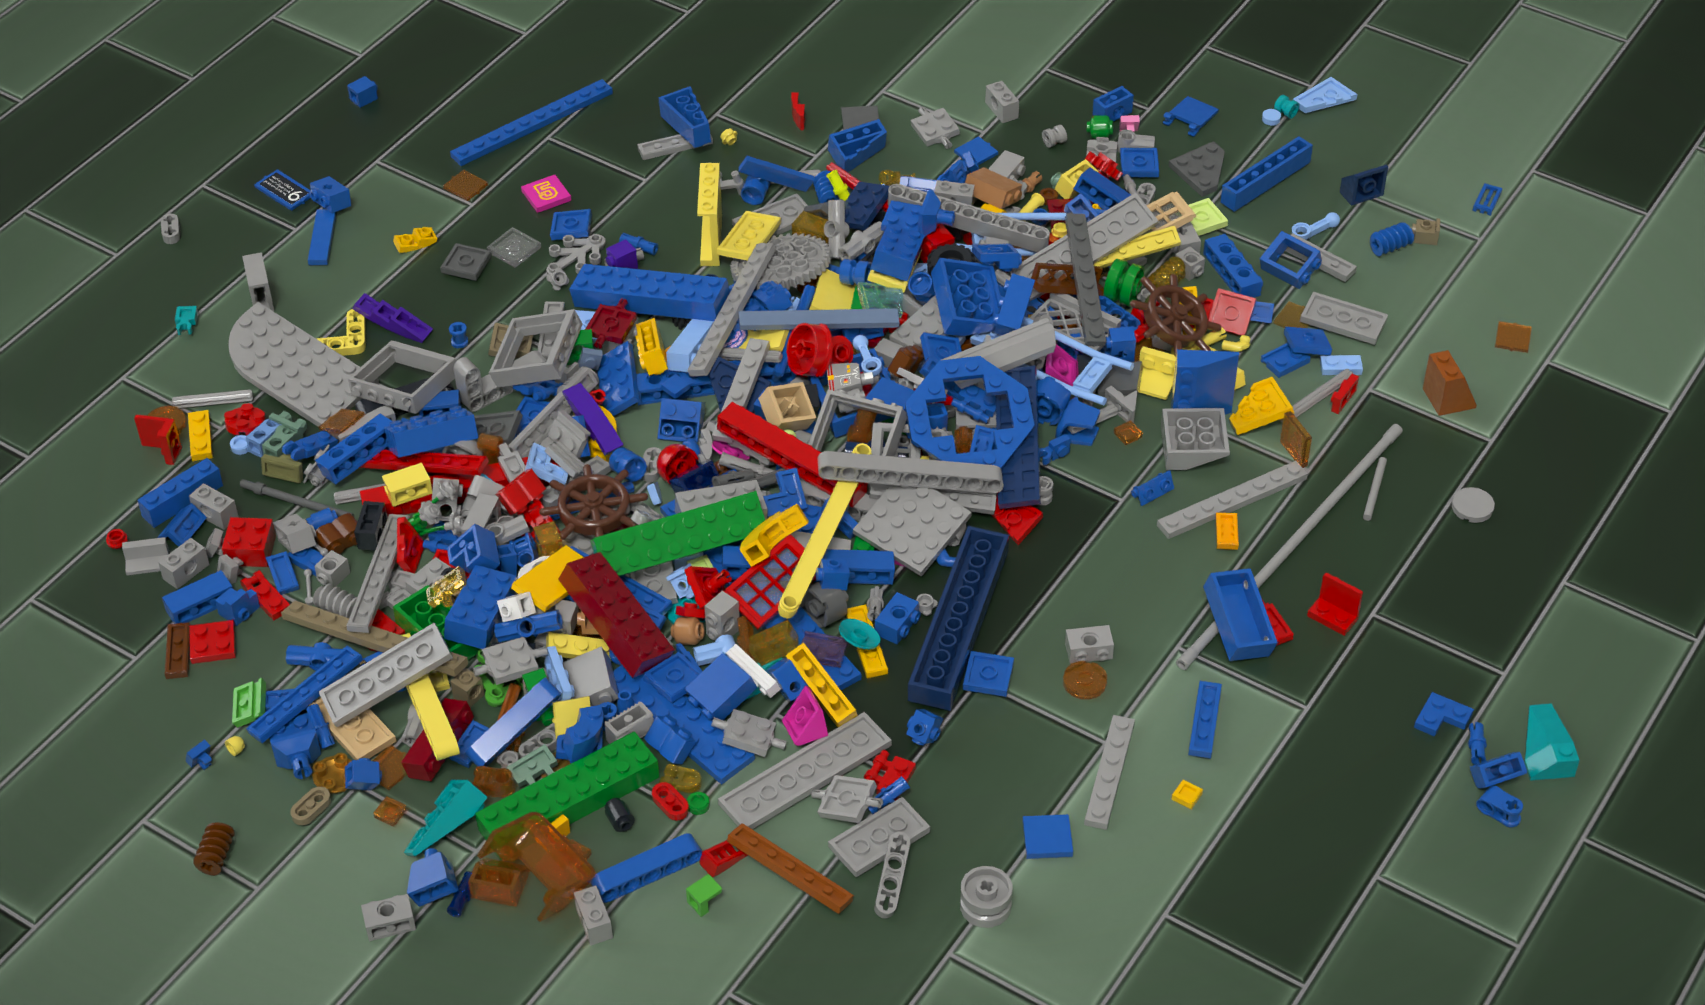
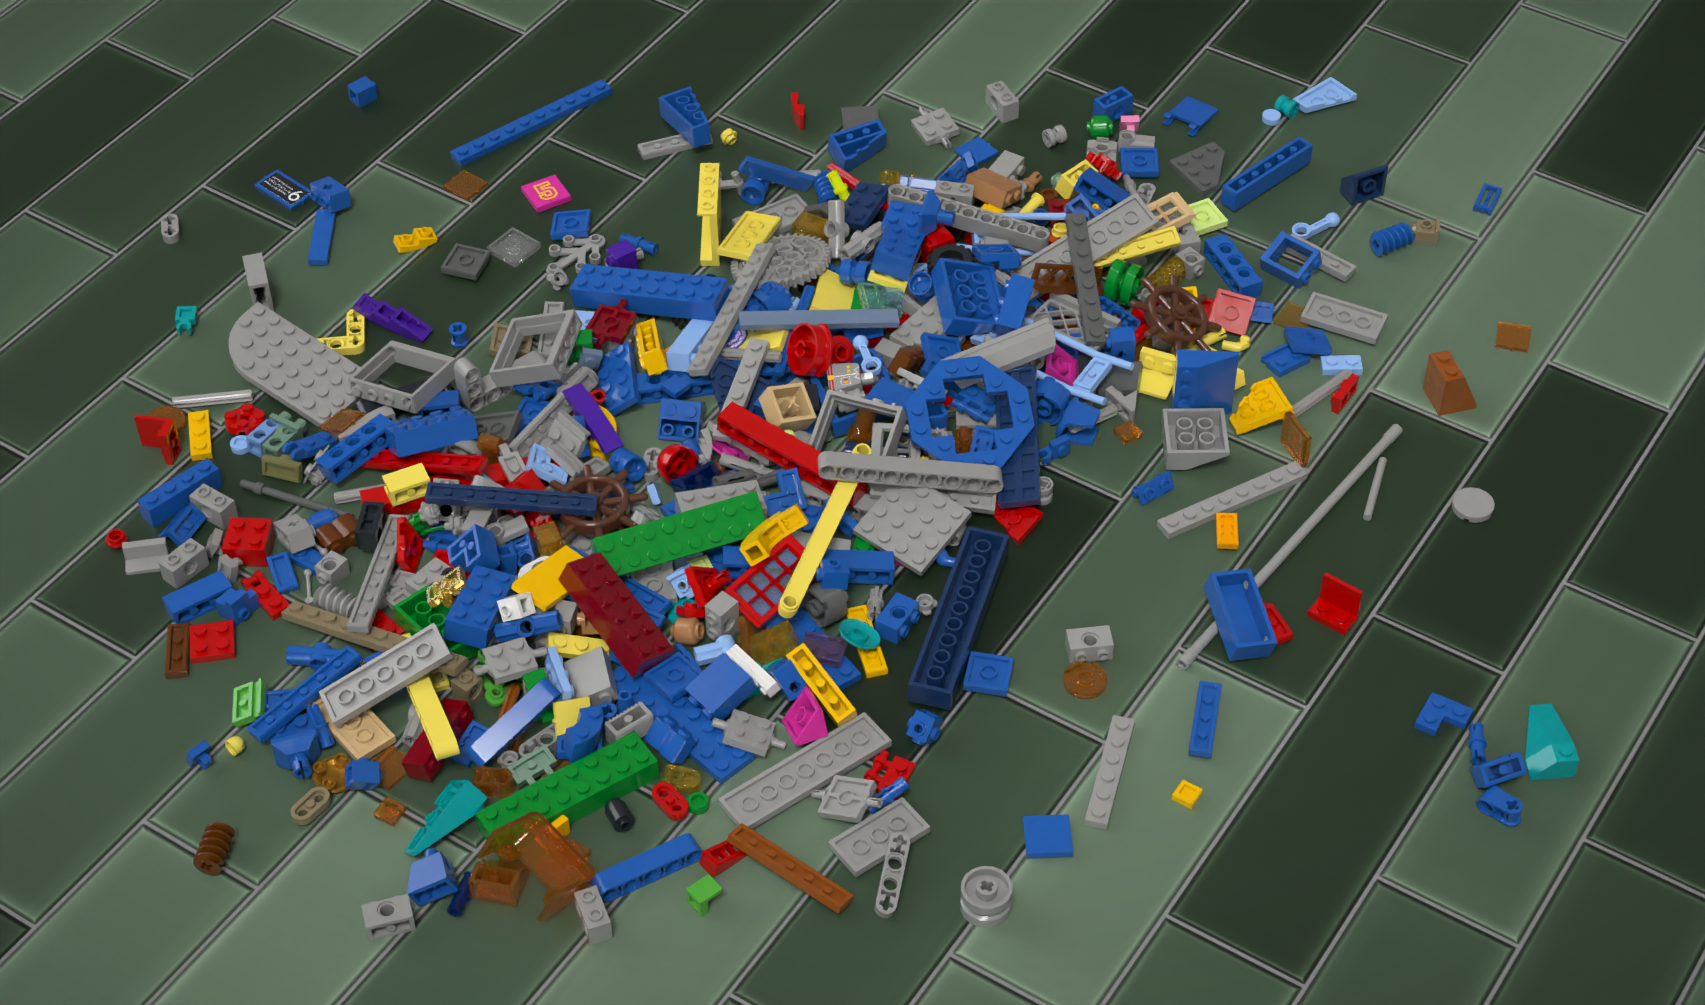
none -> dark blue plate [425,482,598,516]

